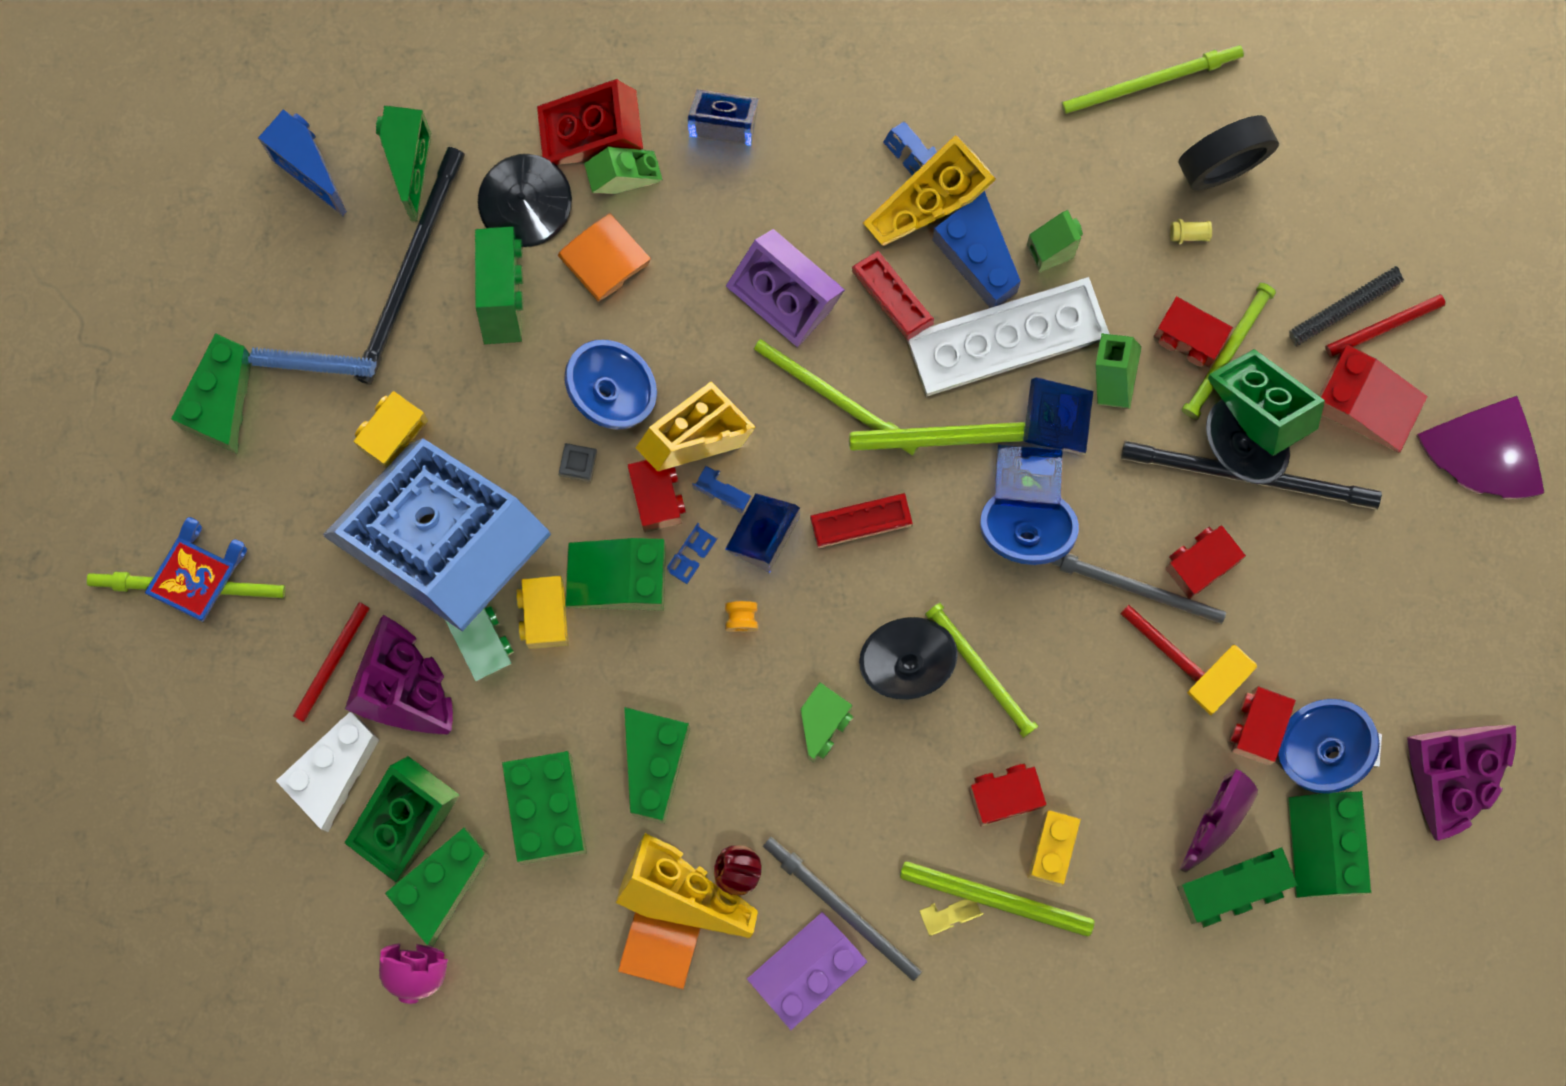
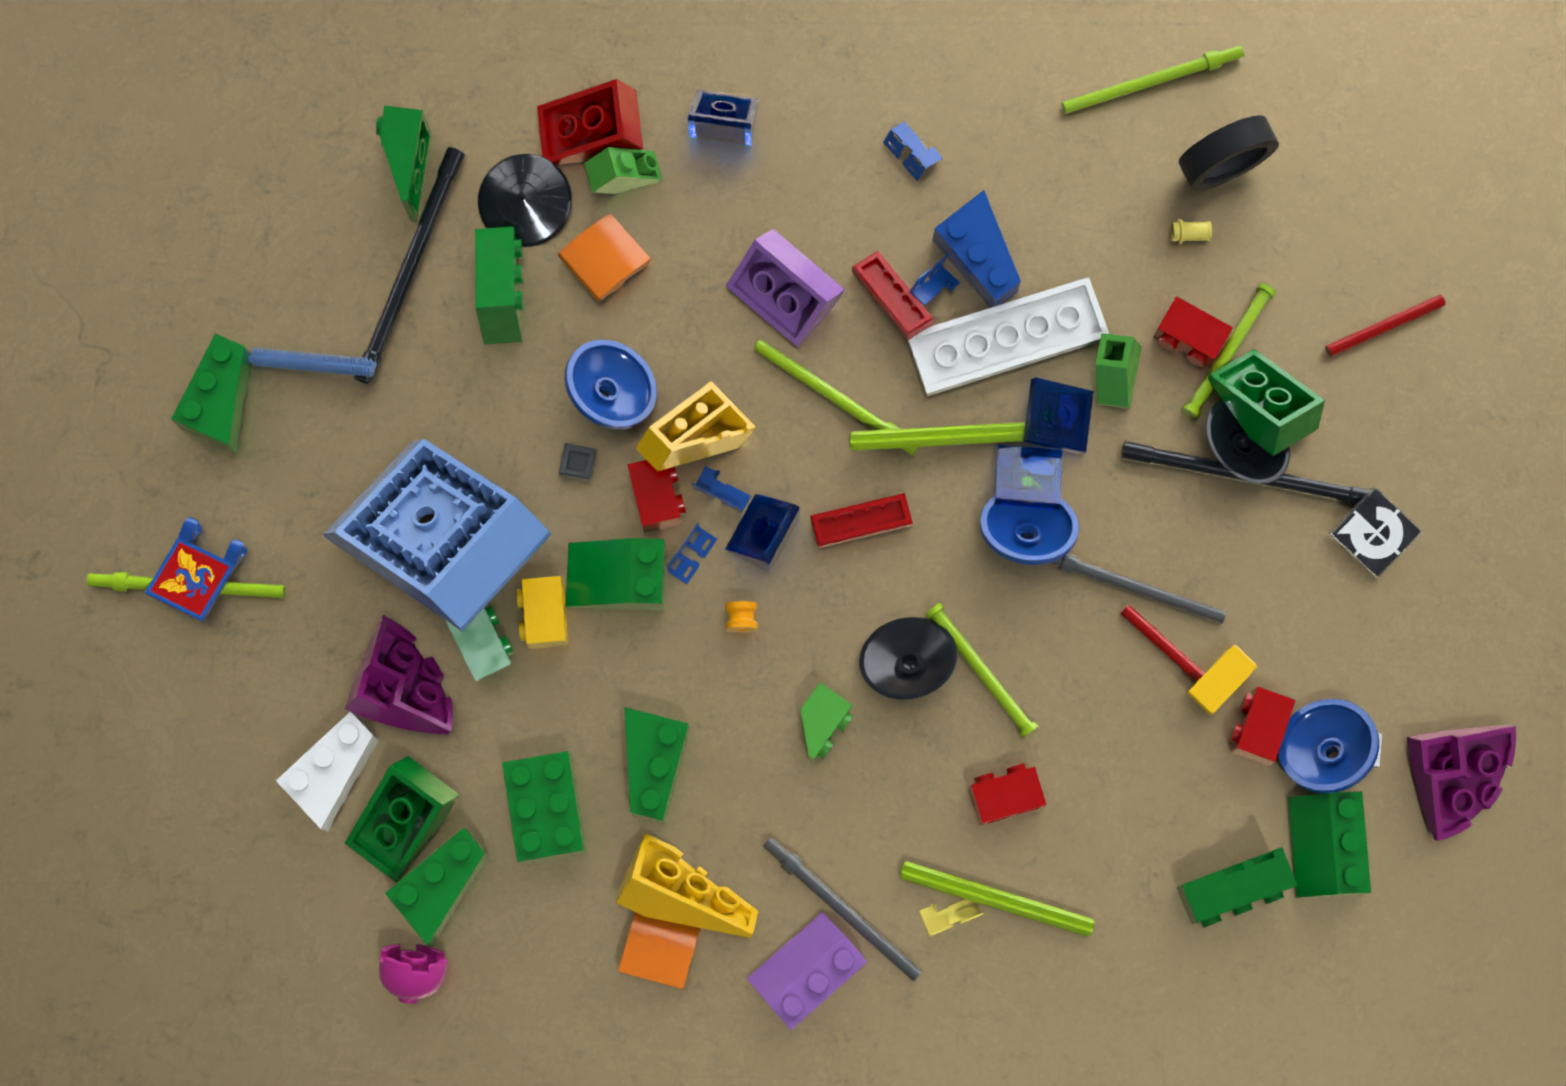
blue slope [258,109,347,216] -> none
red bar [293,602,370,722] -> none
yellow brick [353,391,429,468] -> none
dark red piece [714,846,762,895] -> none
yellow wedge [863,135,996,246] -> none
bright green slope [1027,210,1083,272] -> none
yellow brick [1028,810,1081,887] -> none
red brick [1165,525,1246,599] -> none
magenta brick [1179,769,1258,872] -> none
dark grey axle [1289,266,1404,346] -> none
slope [1319,345,1428,453] -> none
magenta brick [1416,396,1544,499] -> none
none -> blue piece [910,253,961,306]
none -> tile [1328,486,1424,579]

